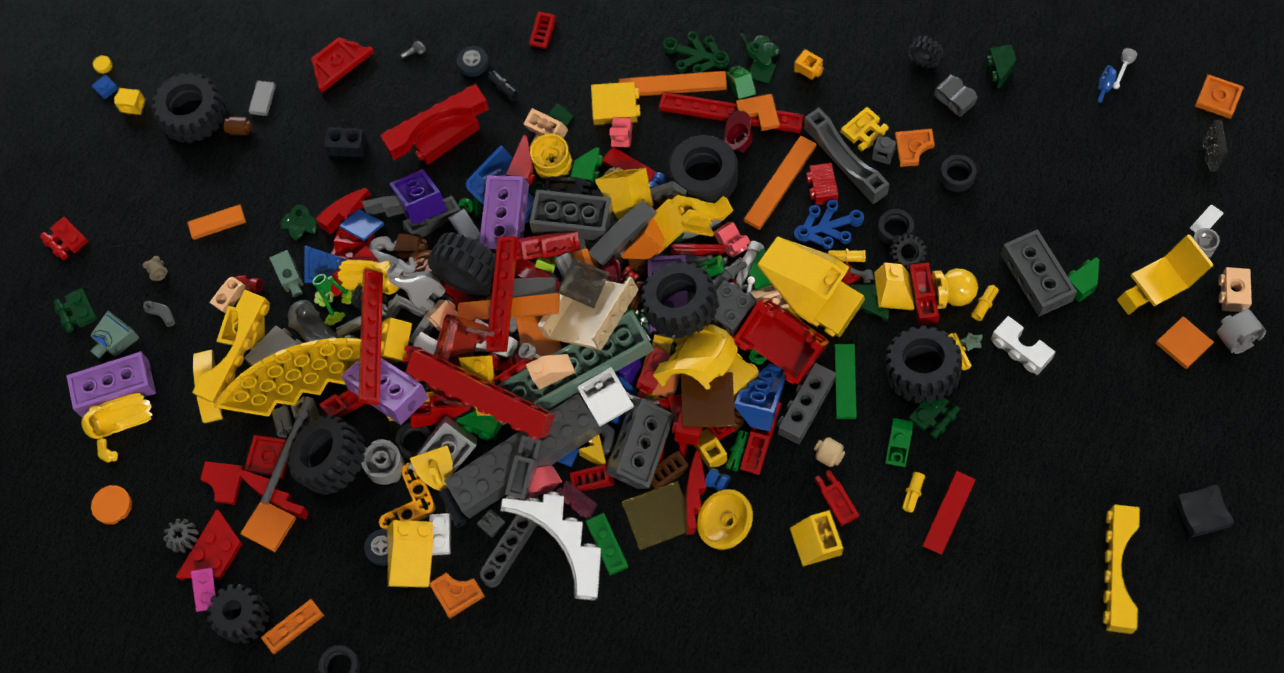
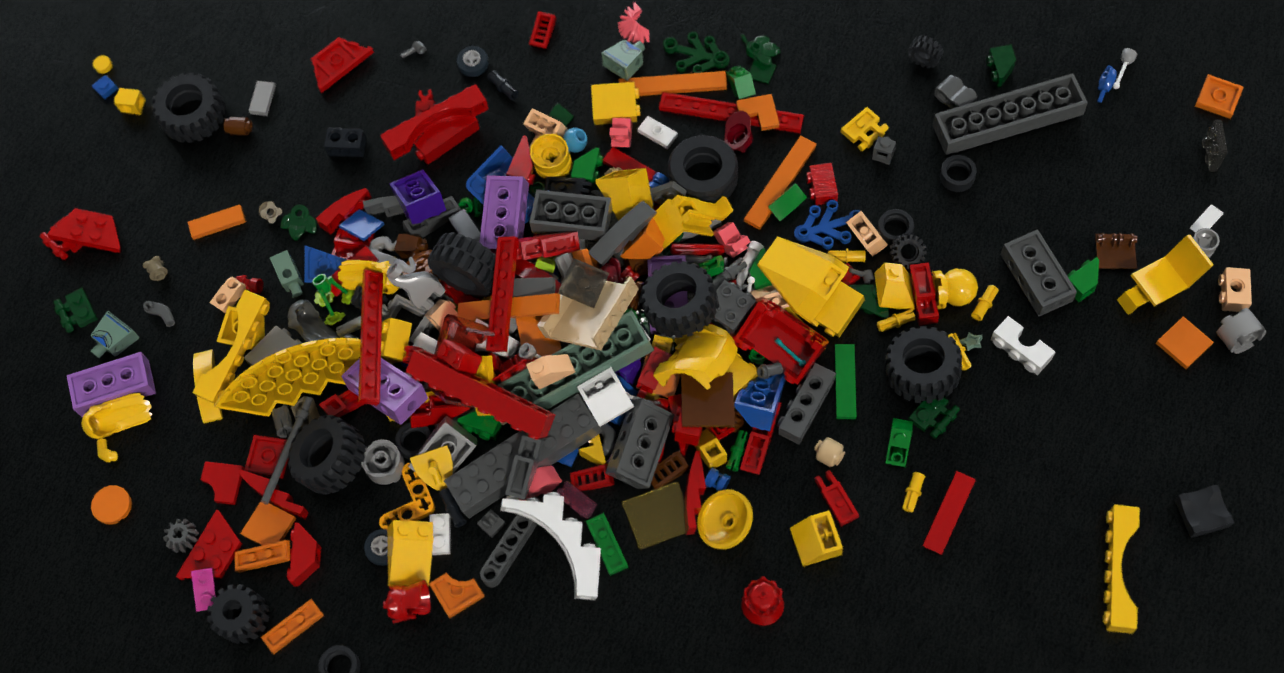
light orange brick [794,49,823,79] -> none
dark grey arch [804,108,889,204] -> none
orange tile [895,129,935,167] -> none
none -> red wing [48,208,121,253]
none -> orange tile [235,540,290,573]
none -> dark tan brick [259,201,282,223]
none -> red slope [287,523,321,587]
none -> red hat [383,580,431,624]
none -> red plate [416,90,435,115]
none -> red brick [437,339,482,374]
none -> dark azure piece [563,127,587,153]
none -> sand green torso [601,40,645,81]
none -> coral hair [618,2,649,44]
none -> white plate [638,116,678,149]
none -> red hat [741,577,784,626]
none -> dark grey pin [757,362,783,379]
none -> green slope [768,183,807,221]
none -> teal hinge [775,338,806,367]
none -> light nougat brick [846,211,888,256]
none -> yellow axle [877,309,915,332]
none -> dark grey brick [932,74,1088,155]
none -> reddish brown hinge [1095,233,1137,269]

